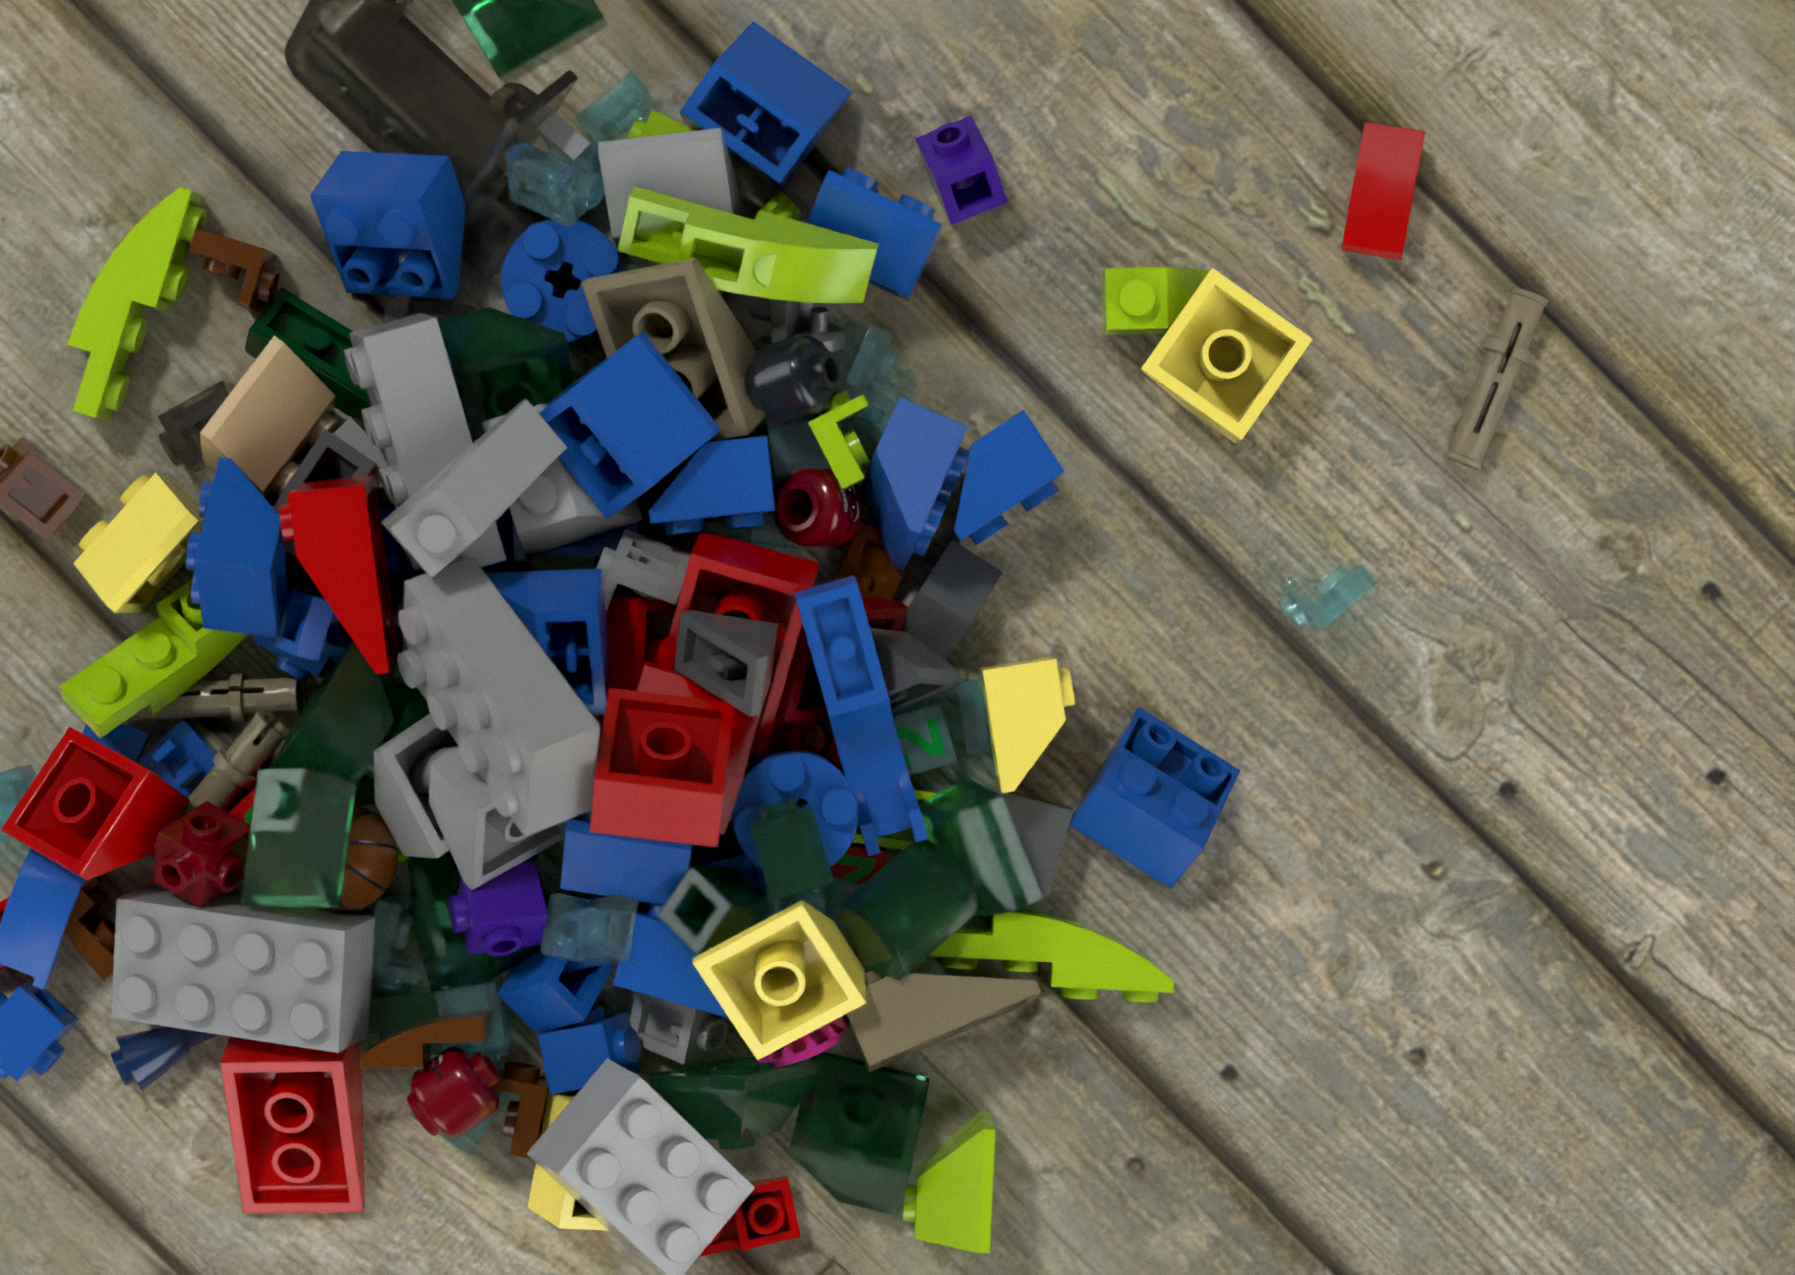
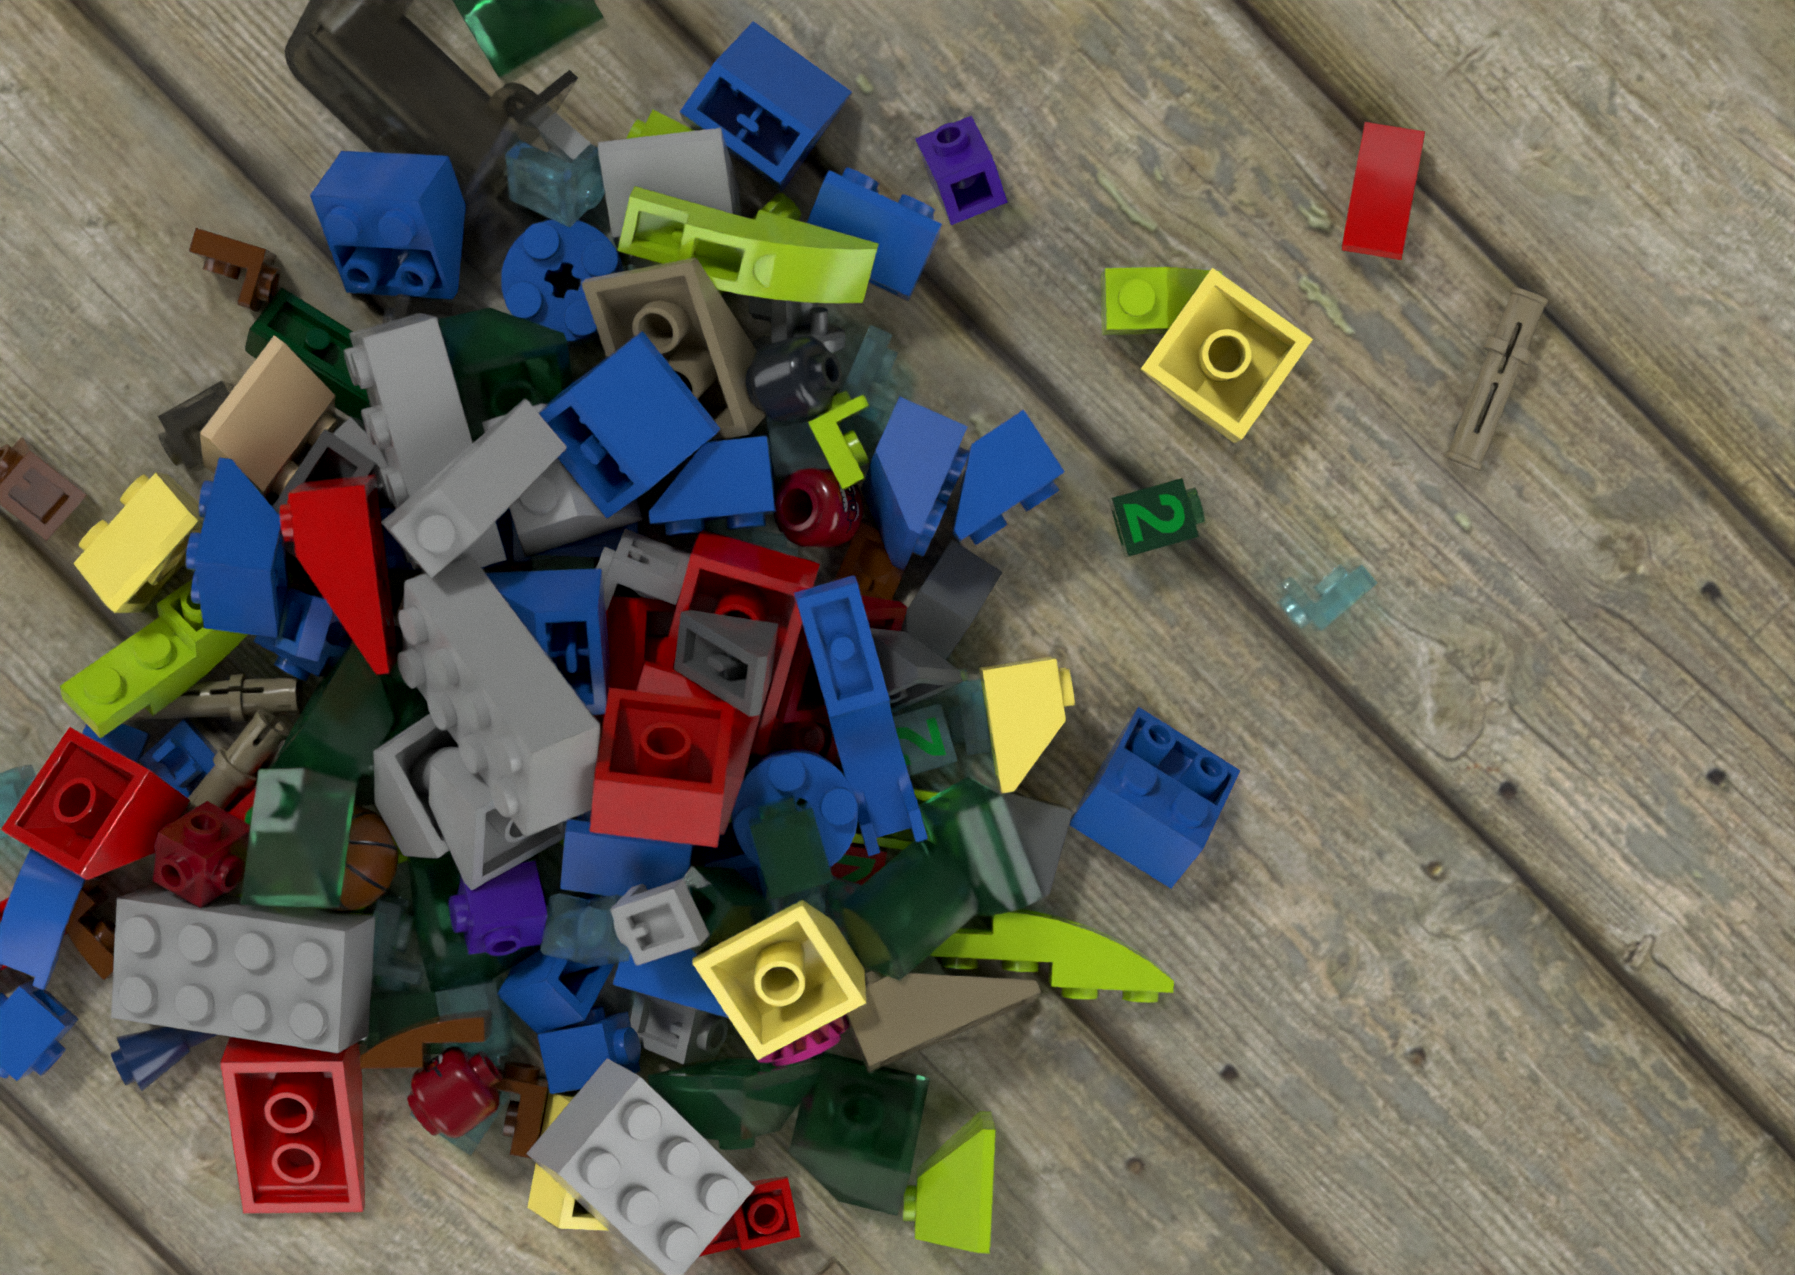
lime slope [67,187,207,421] -> none
clear light blue bracket [575,70,651,156] -> none
none -> light grey bracket [610,879,709,966]
none -> clear green brick [1108,478,1205,557]

